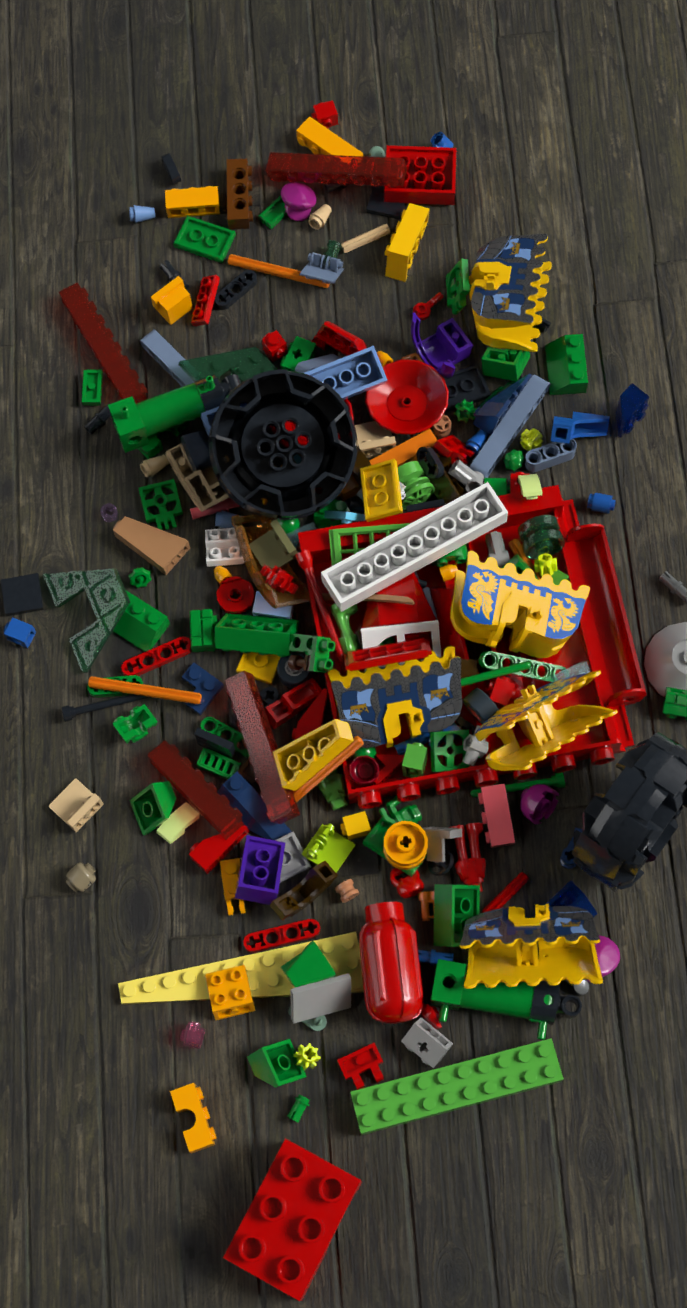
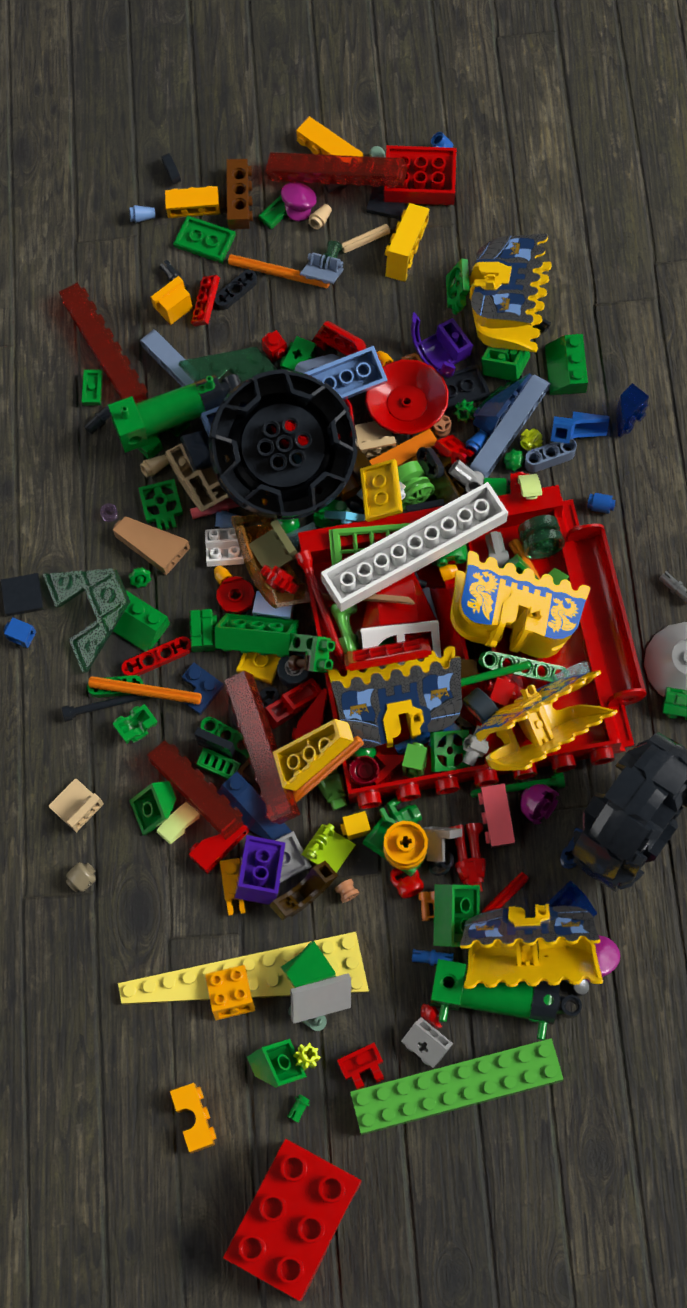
clear pink plate [180,1021,205,1049] -> none
red beam [243,919,321,953] -> none
red brick [311,100,338,128] -> none
red piece [359,902,423,1024] -> none
red plate [413,292,444,320] -> none
neon yellow gear [534,553,557,576] -> none

